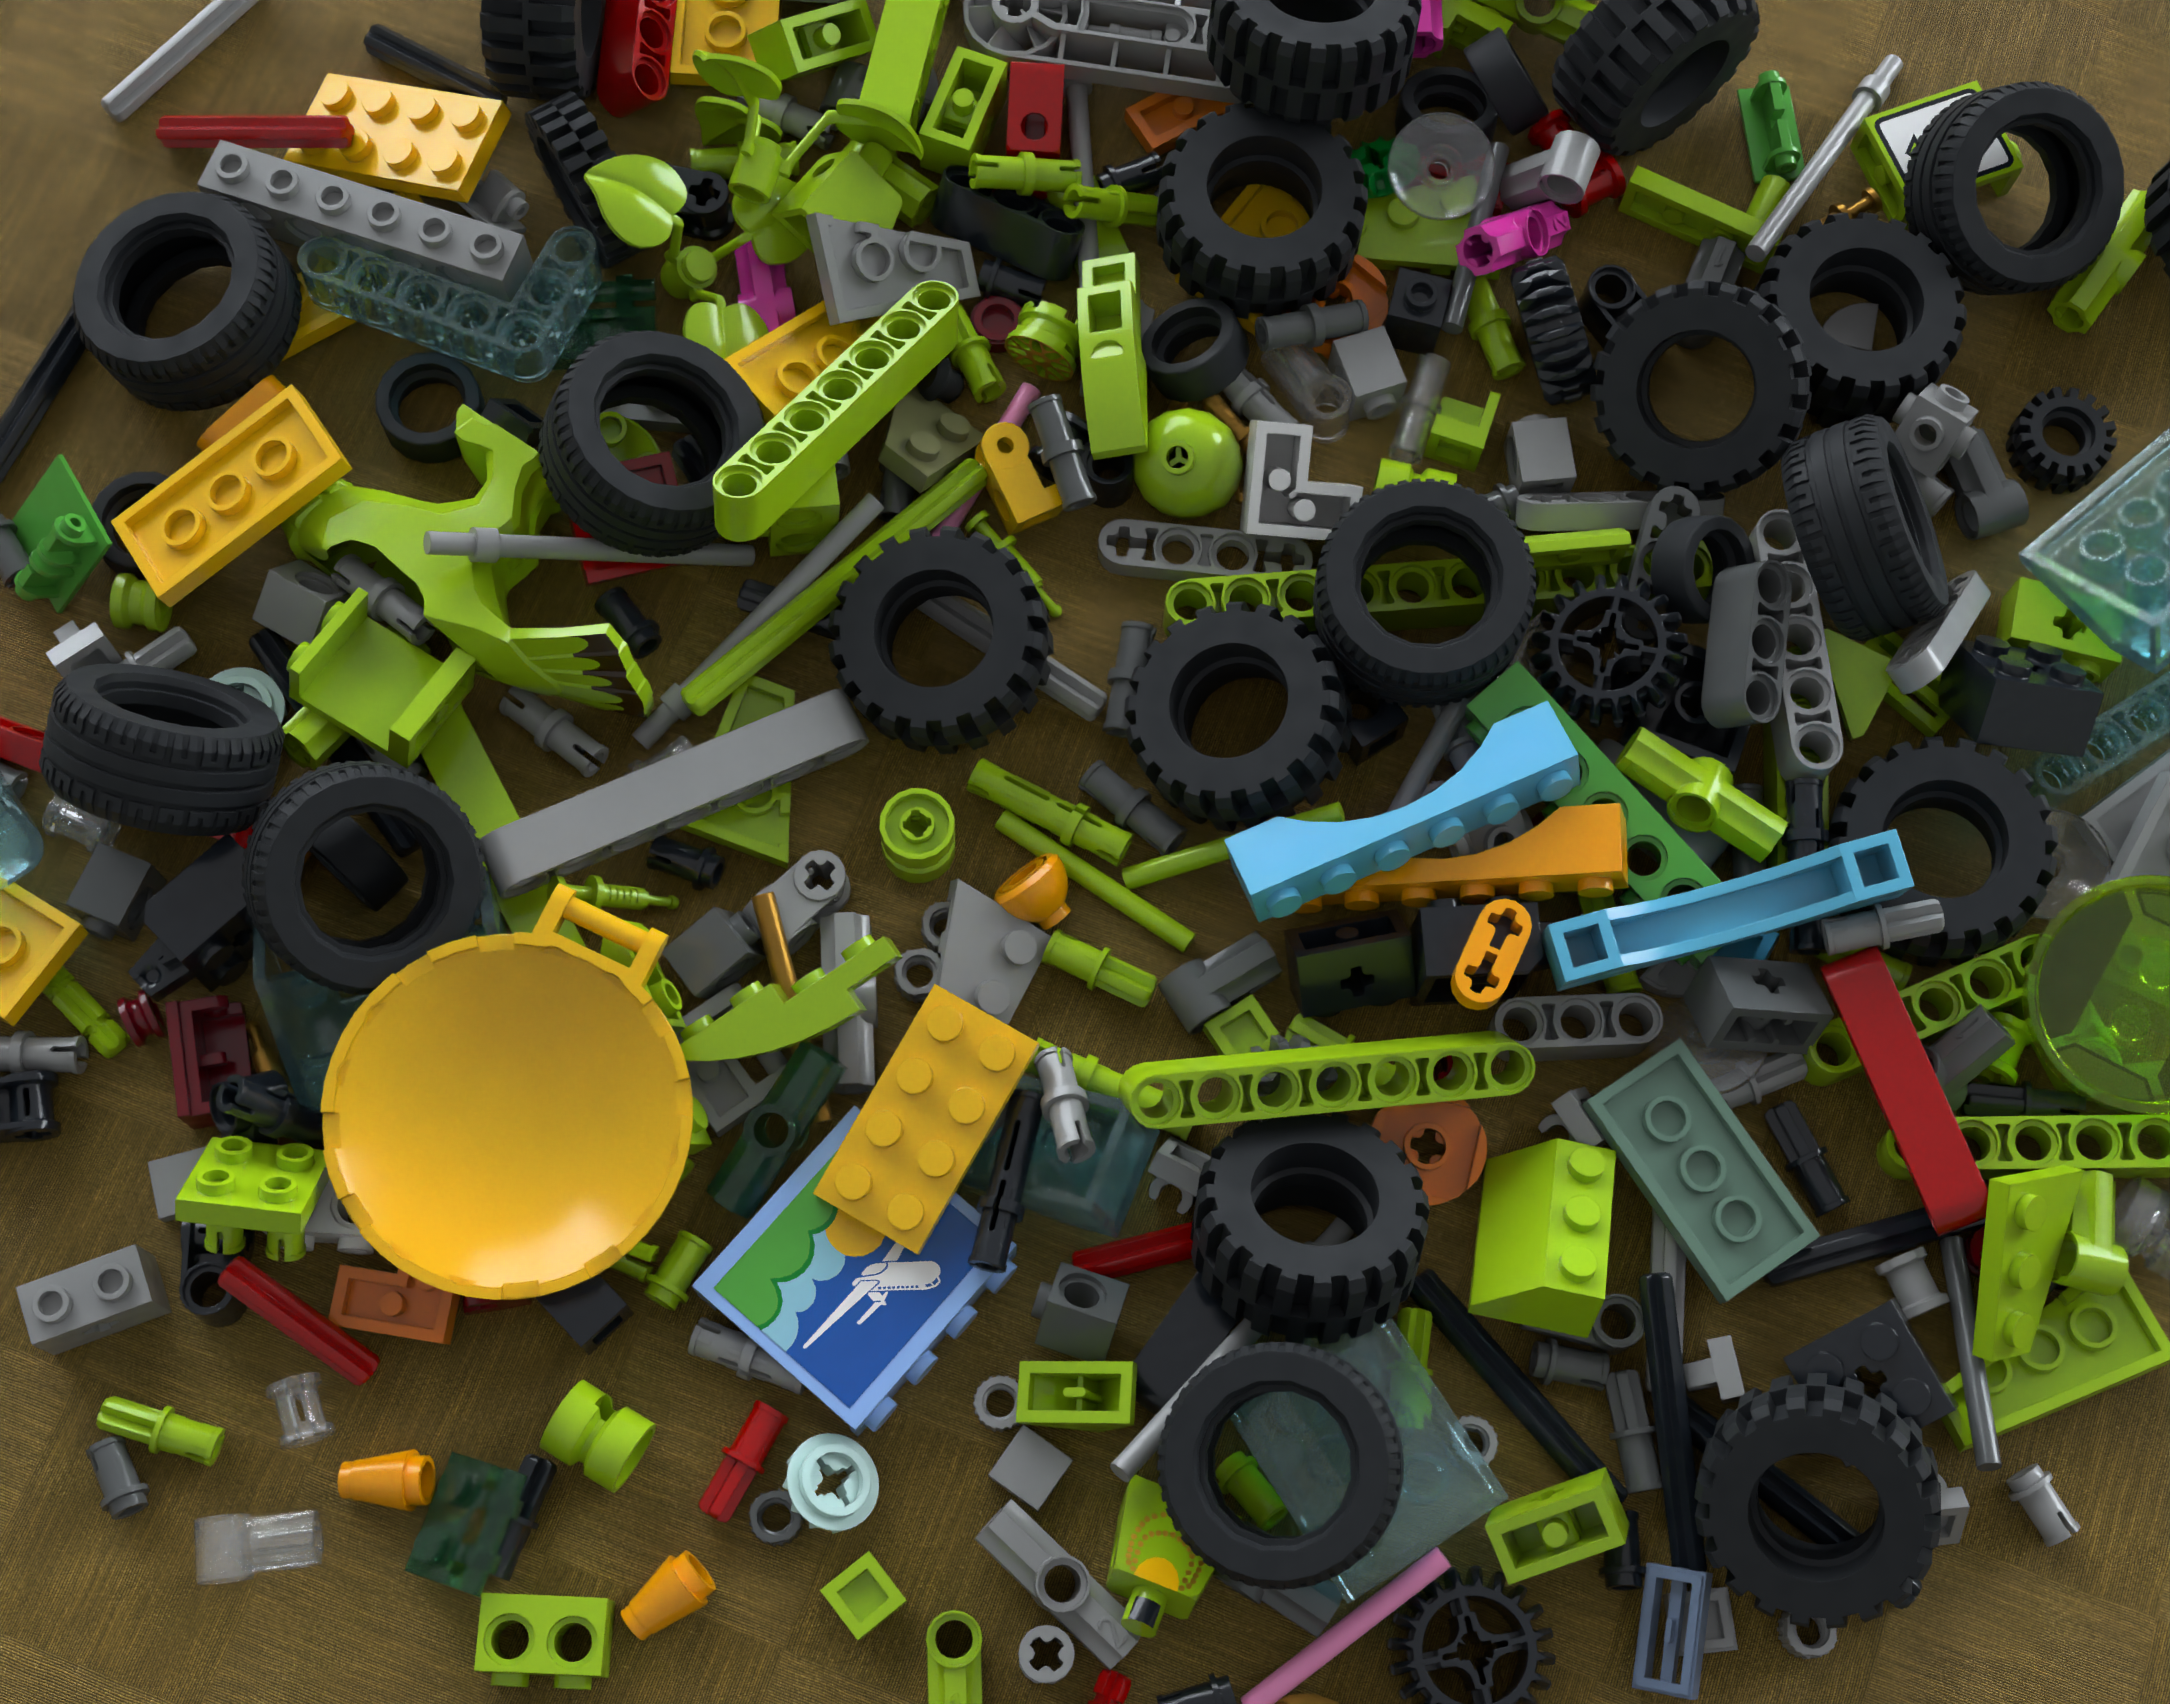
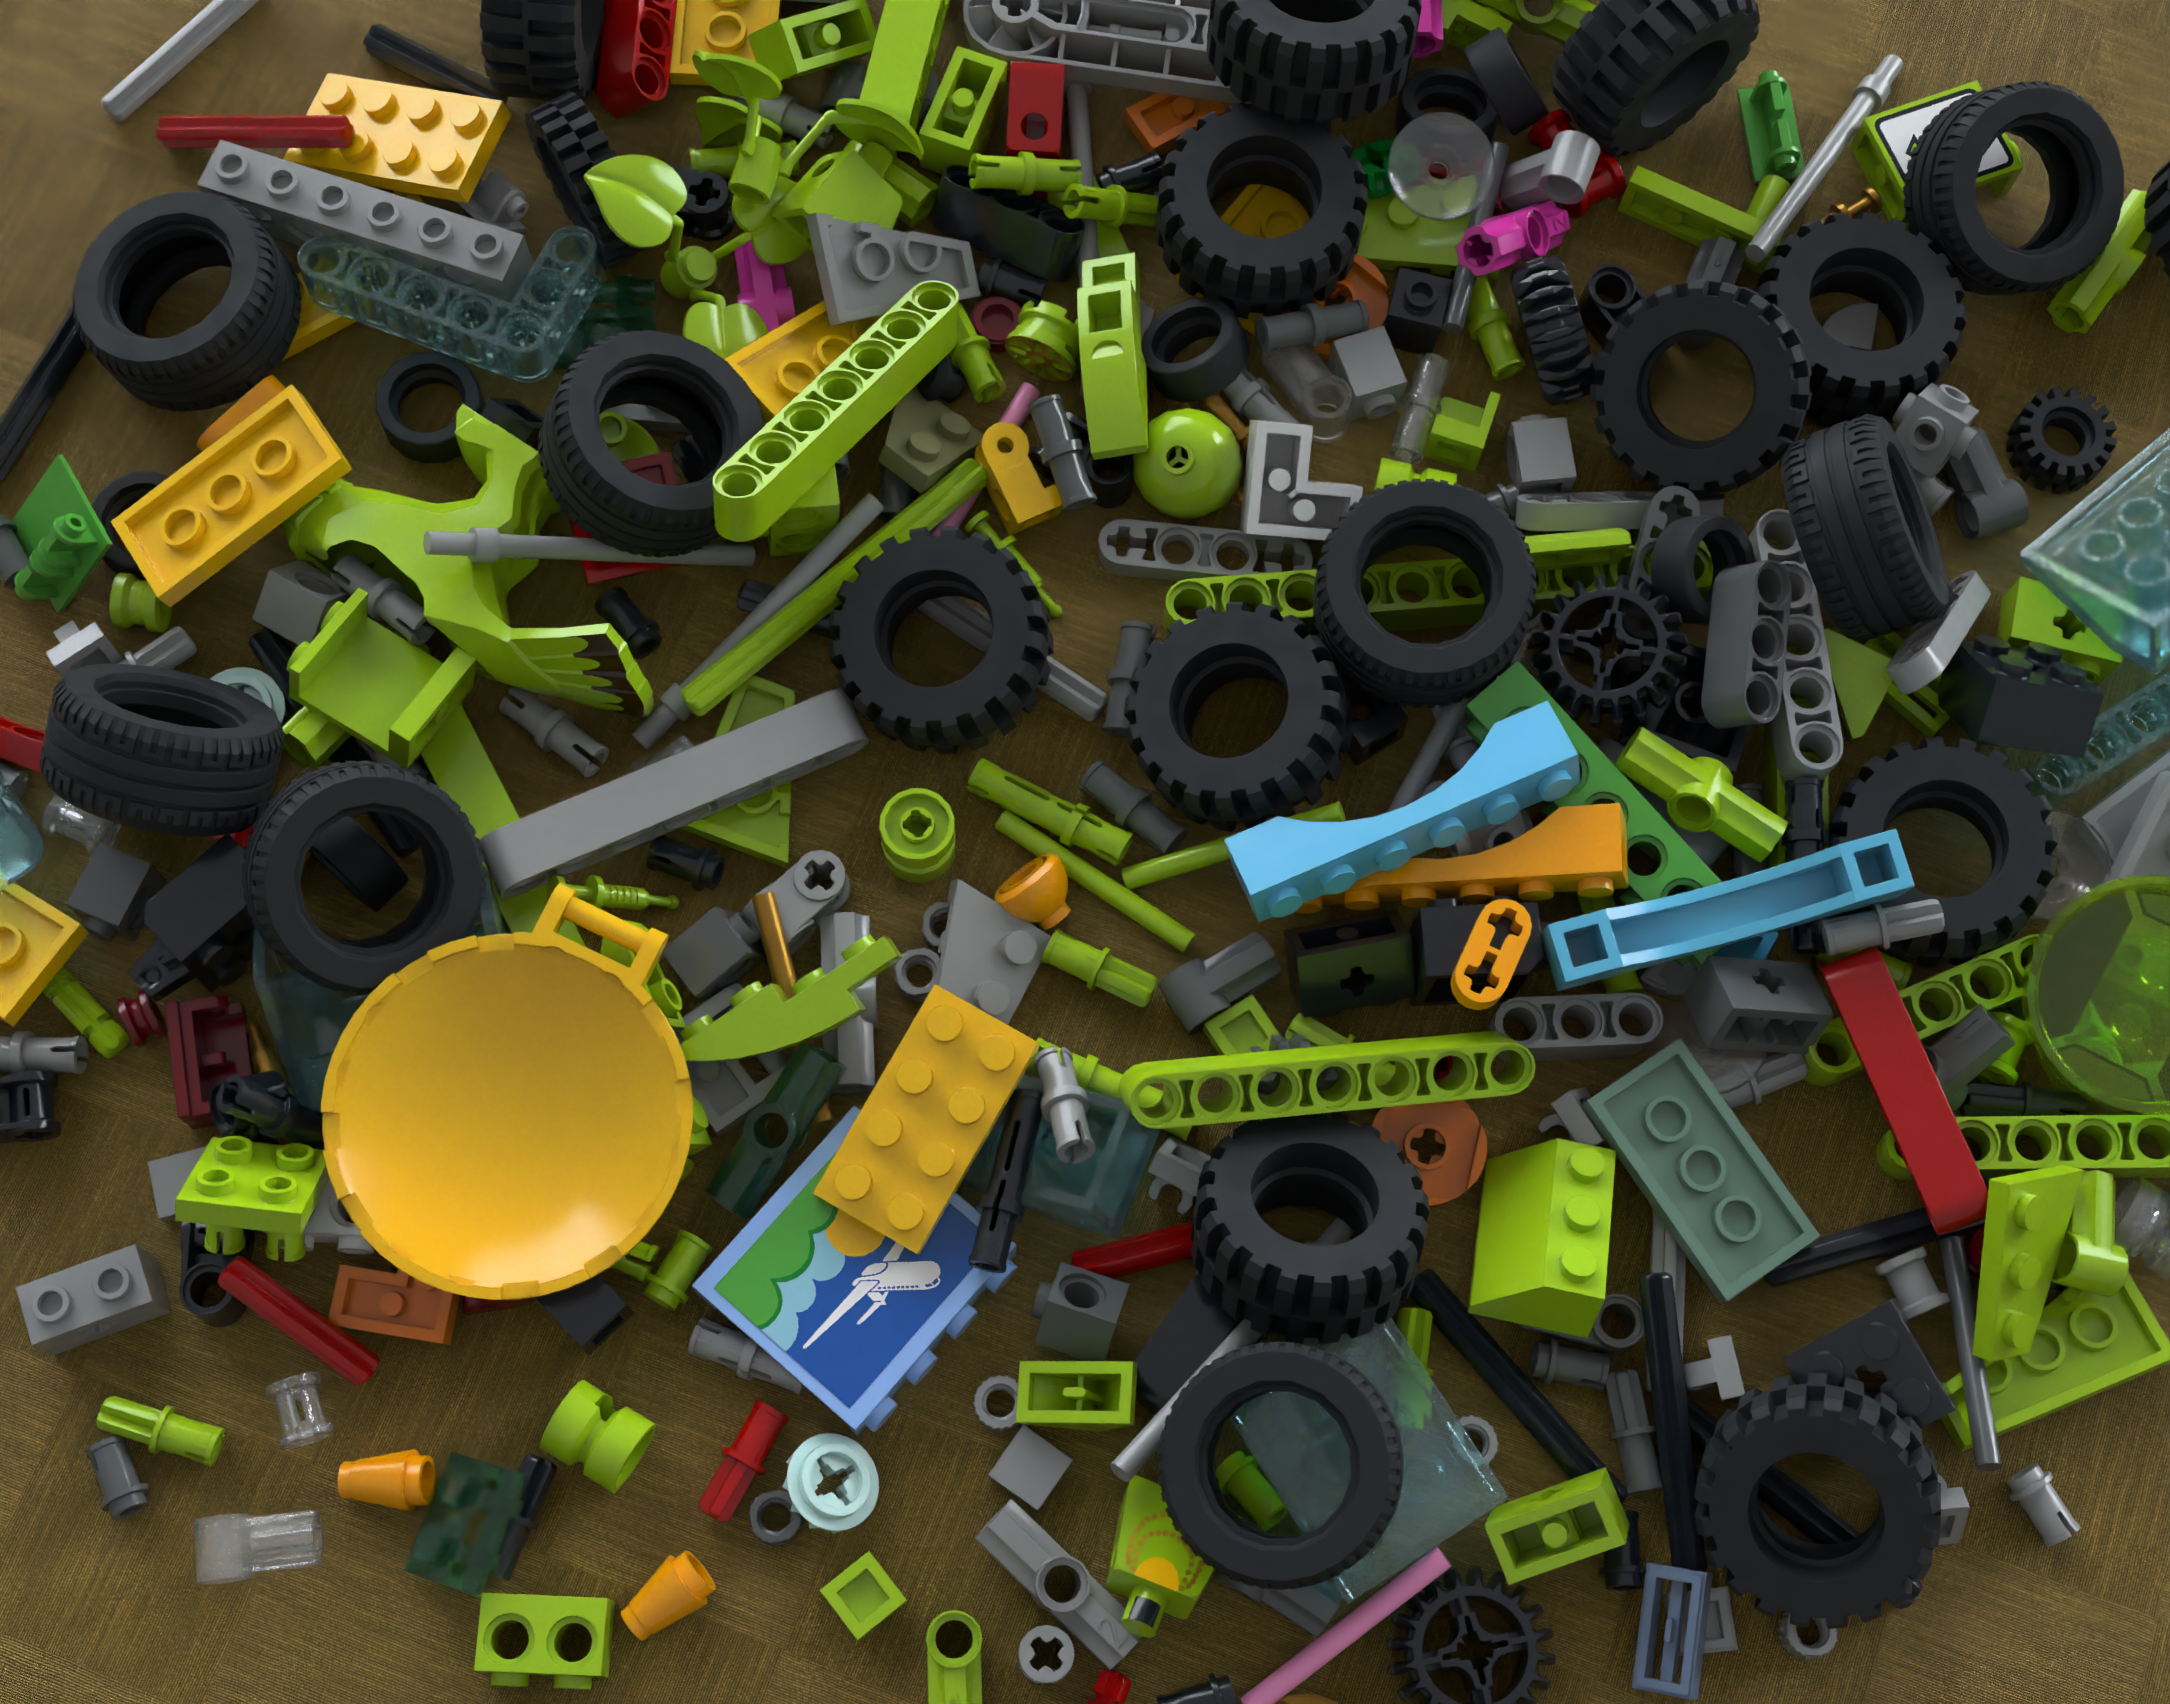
black axle [1764,1100,1850,1218] -> none

